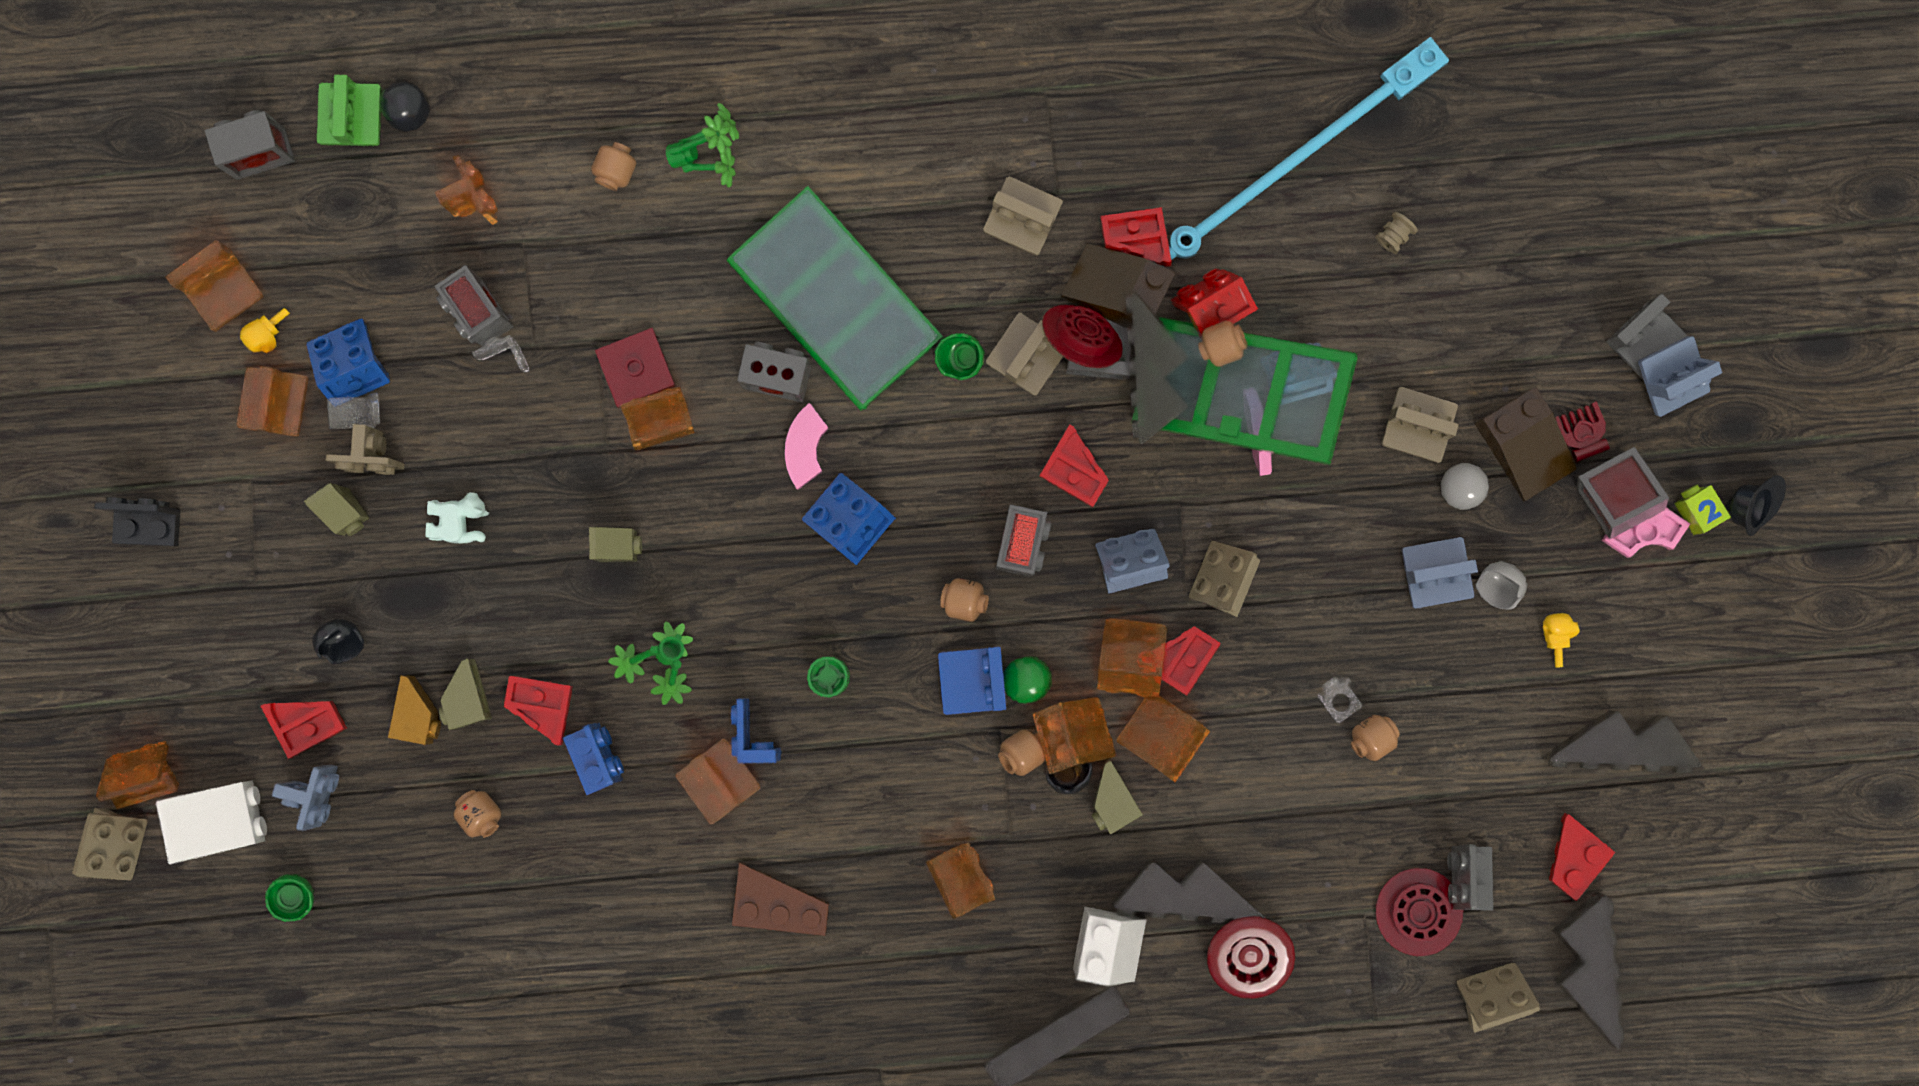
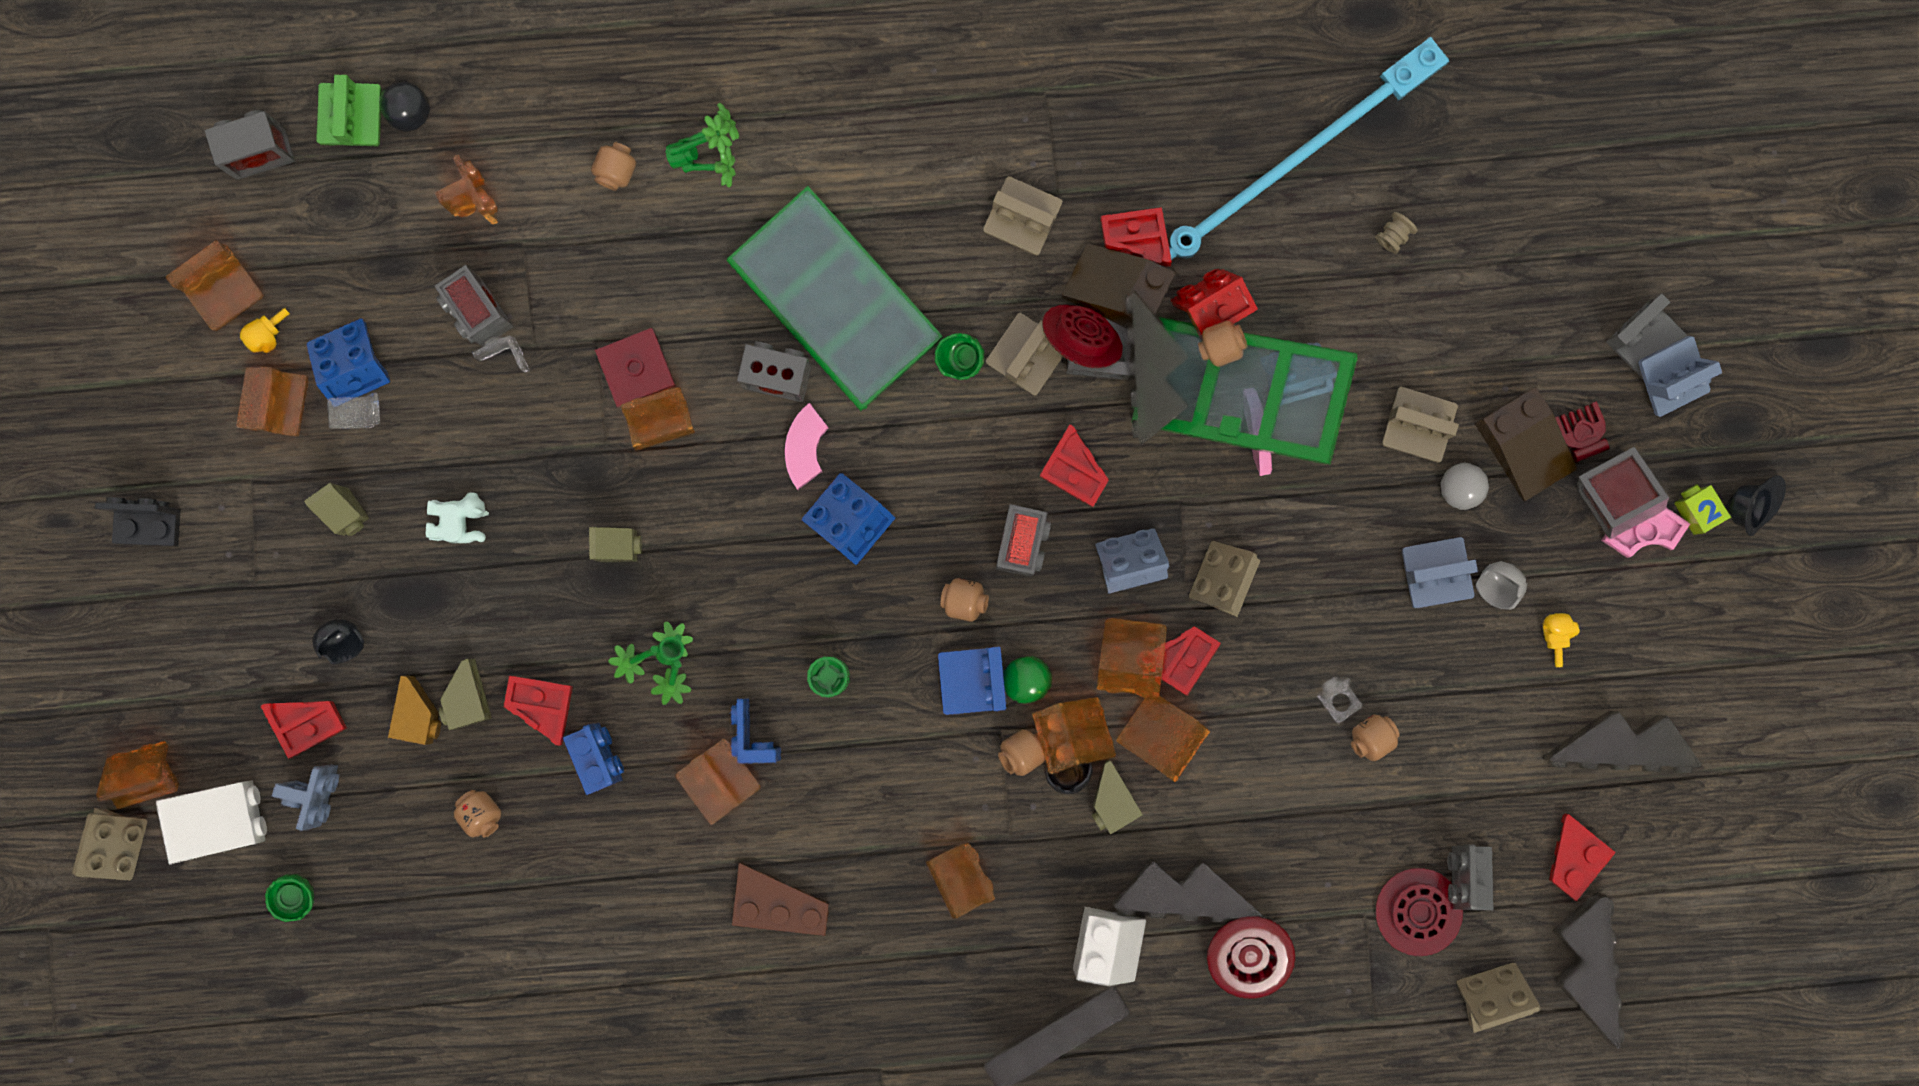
dark tan bracket [326,424,405,475] -> none

